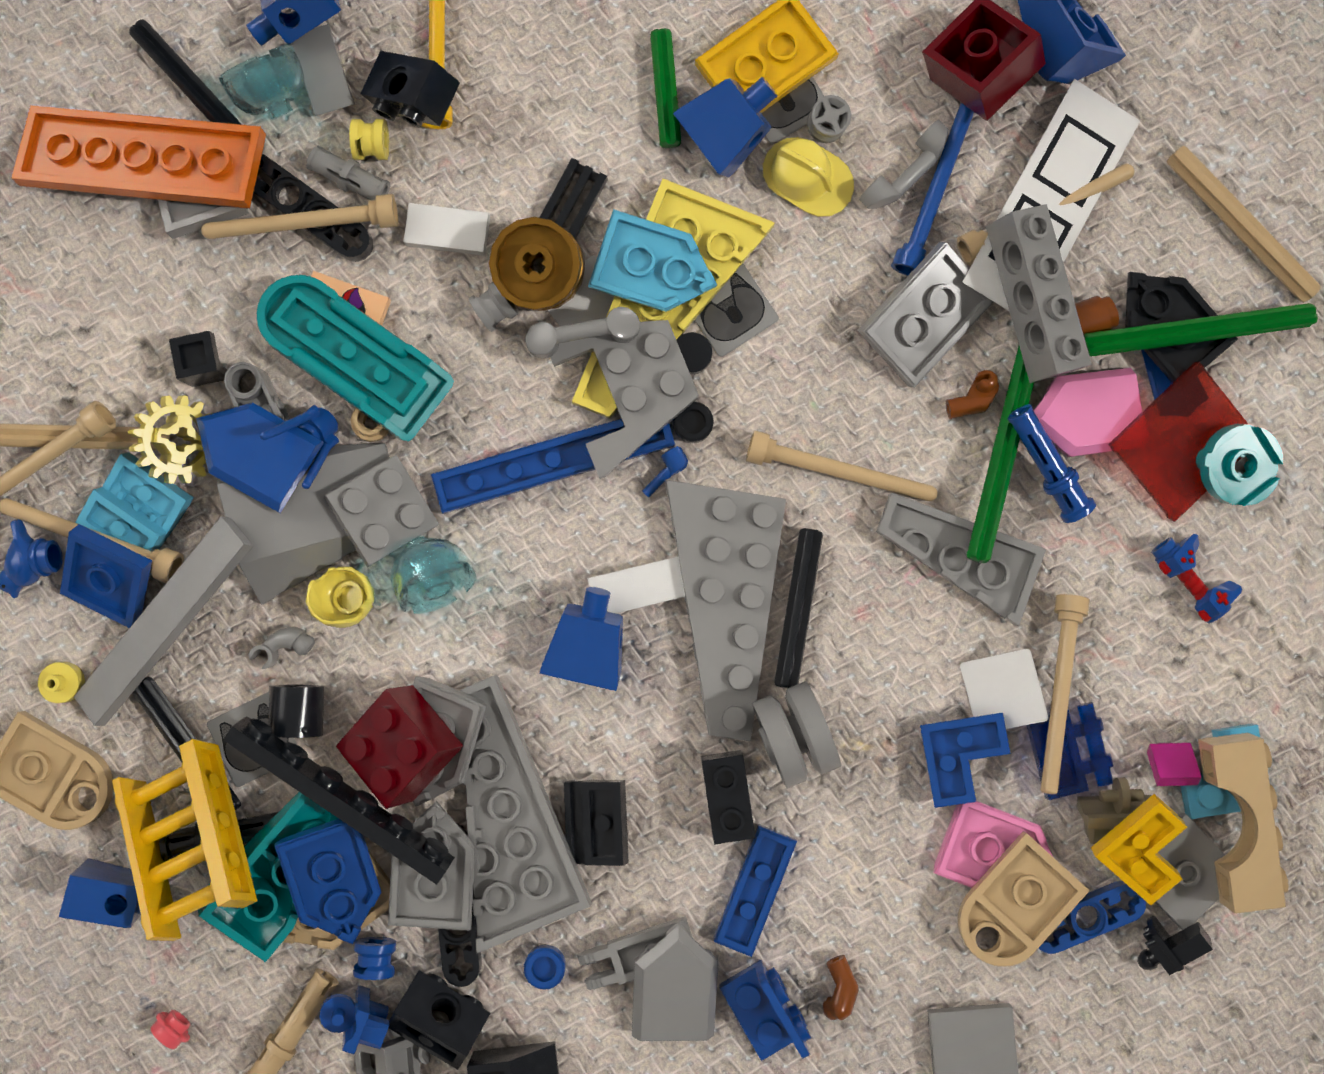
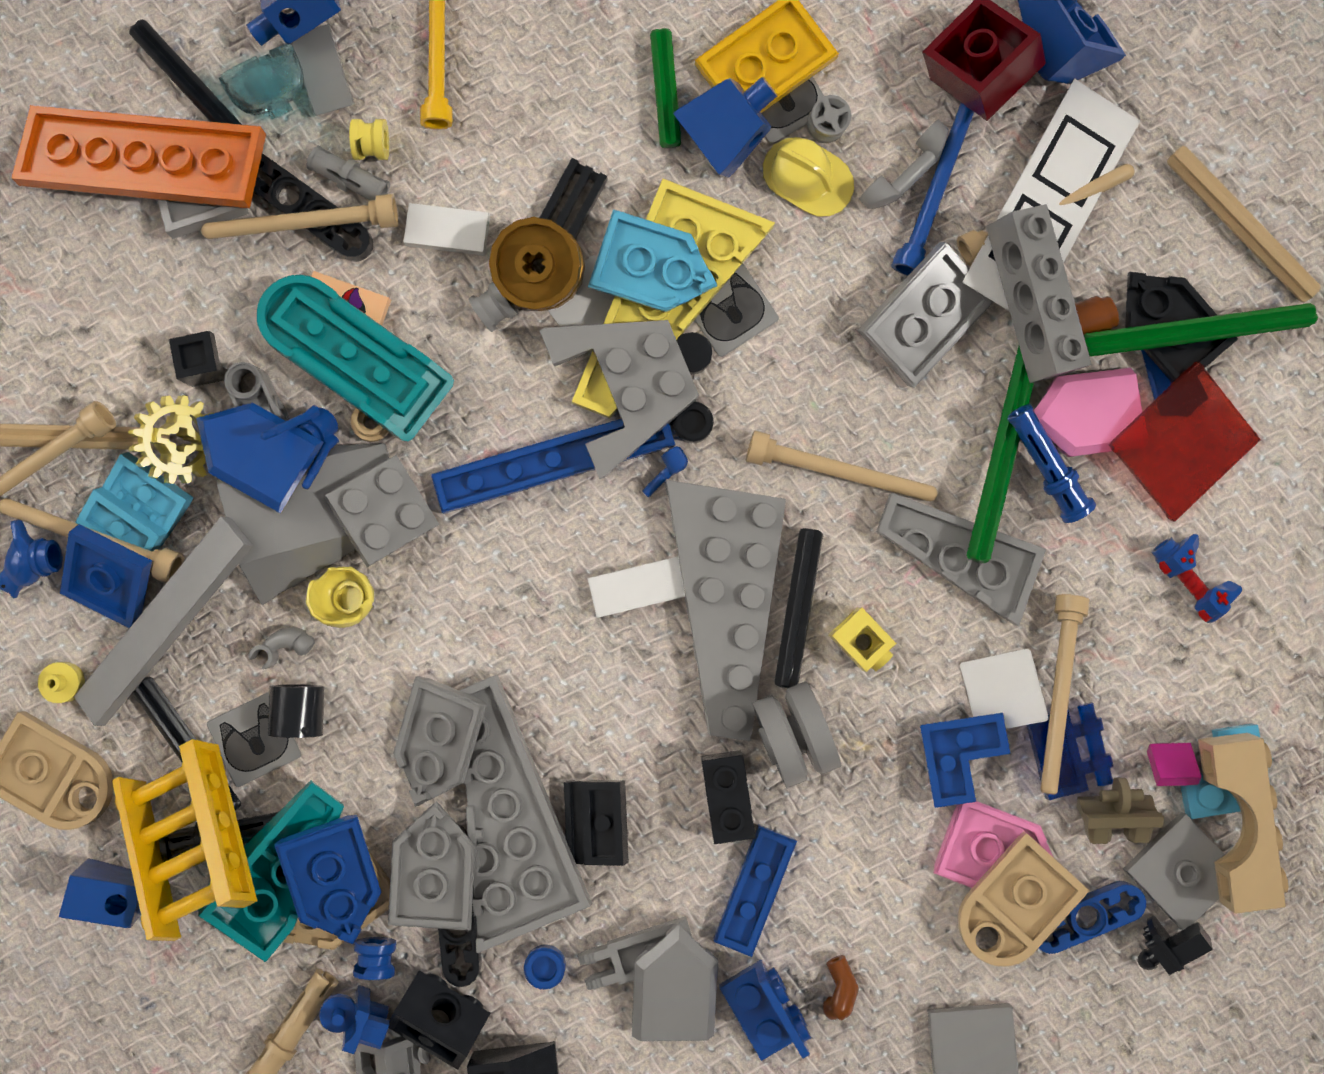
coral plate [150,1010,191,1050] -> none
black plate [223,716,455,885] -> none
dark red brick [336,685,463,809] -> none
black brick [360,51,460,127] -> none
clear light blue cylinder [390,537,477,614] -> none
light grey bar [525,307,640,359] -> none
blue torso [539,587,623,691] -> none
dark orange arm [946,370,999,419] -> none
yellow plate [1091,794,1187,905] -> none
plate [1196,424,1283,506] -> none
none -> light yellow brick [828,607,897,672]

